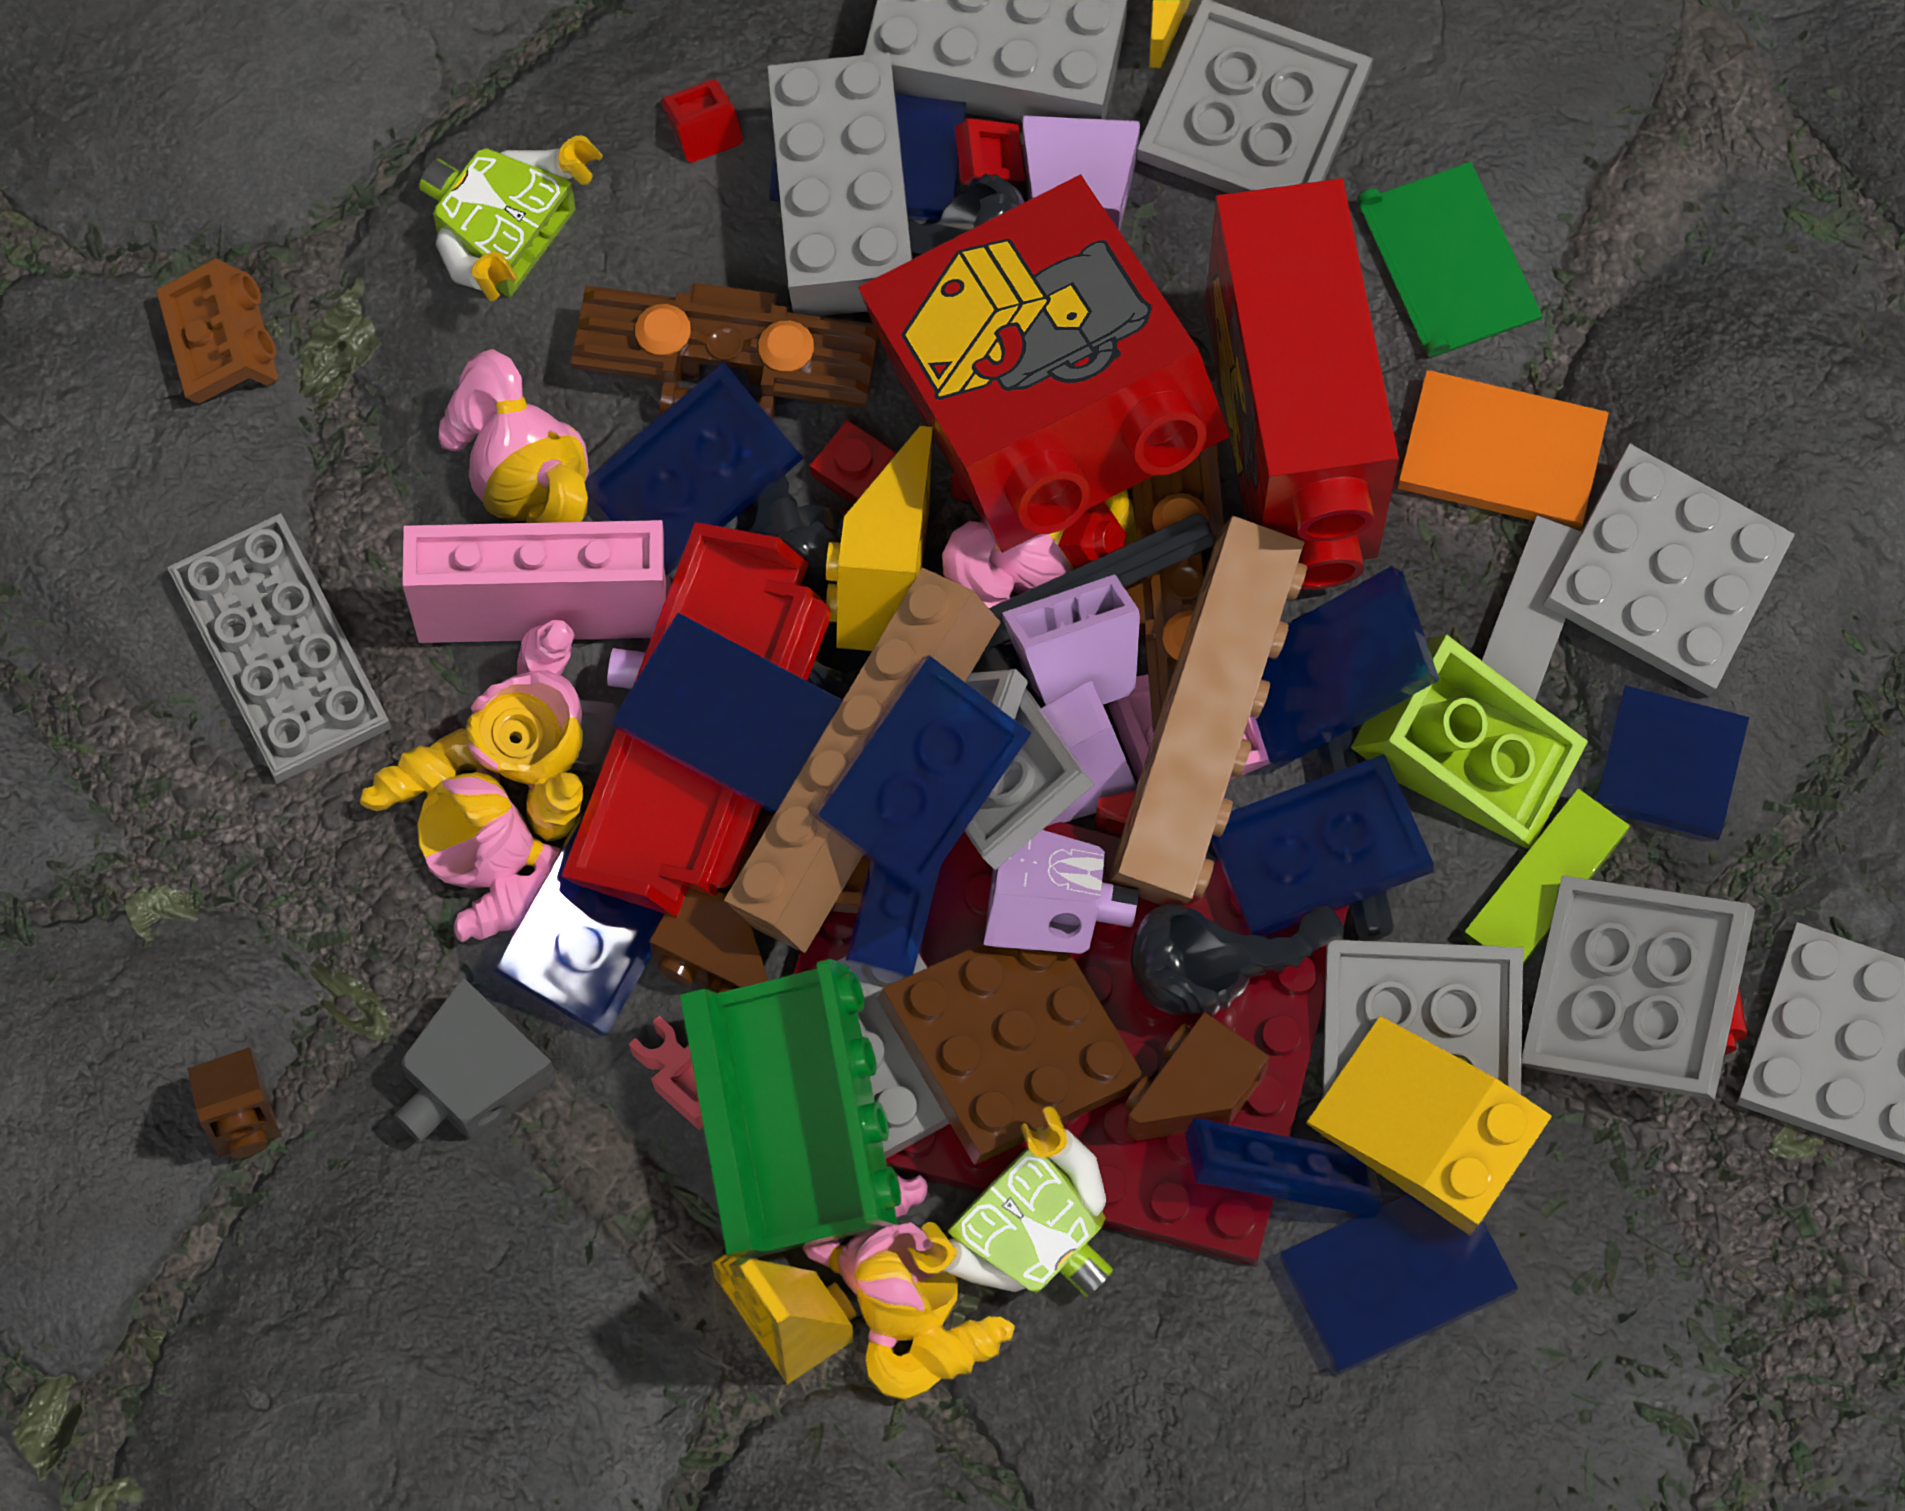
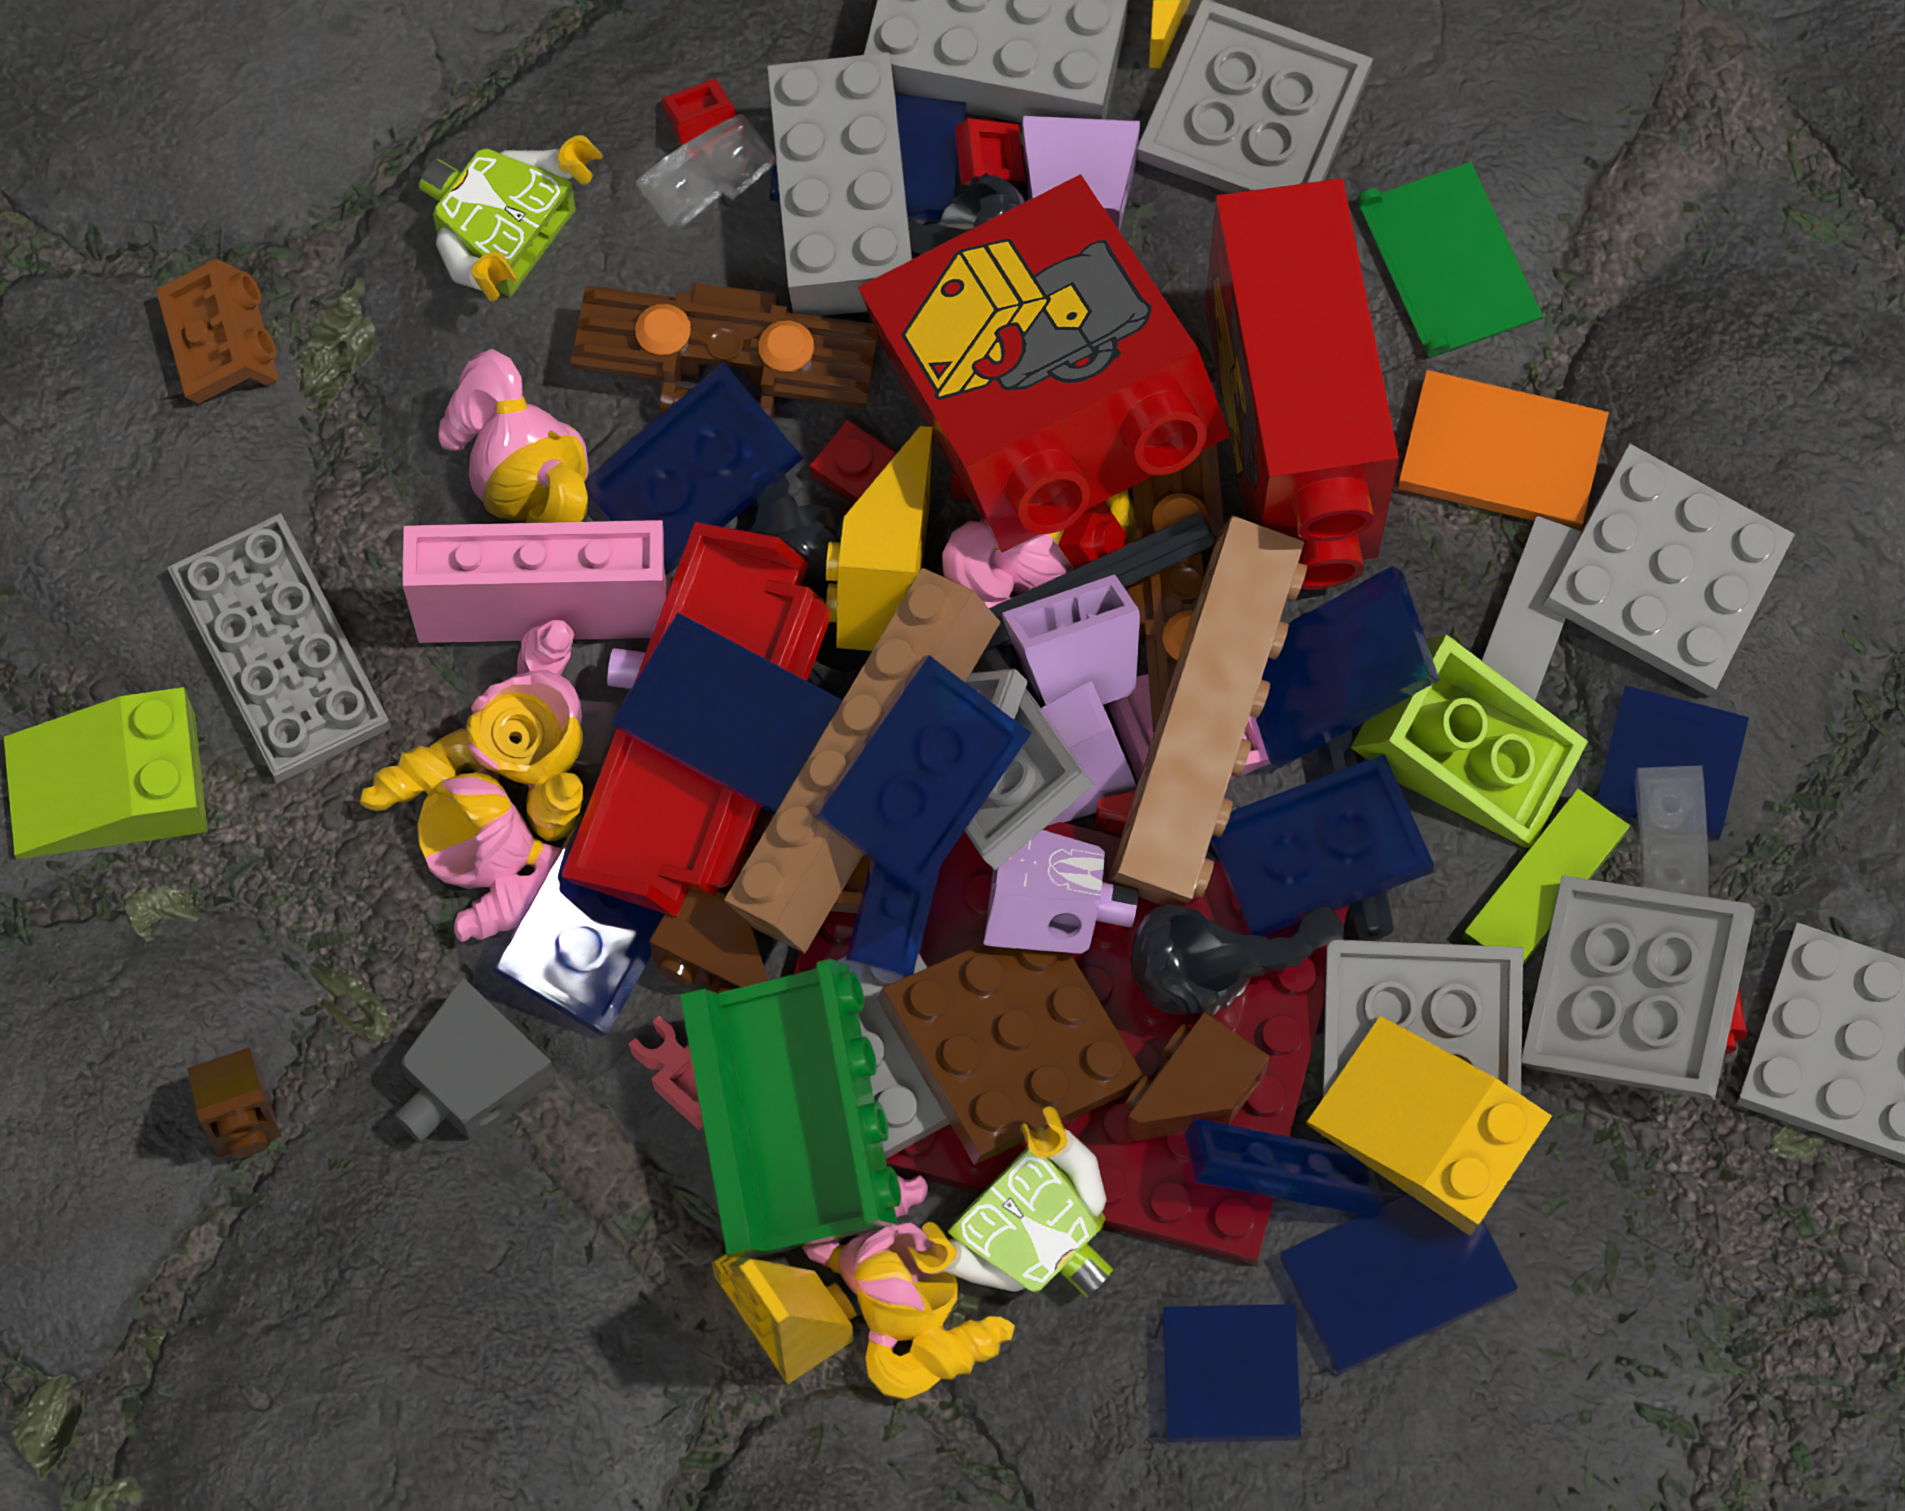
none -> lime slope [4,687,208,860]
none -> clear slope [635,114,777,232]
none -> clear blue tile [1162,1304,1301,1443]
none -> clear slope [1635,765,1708,897]

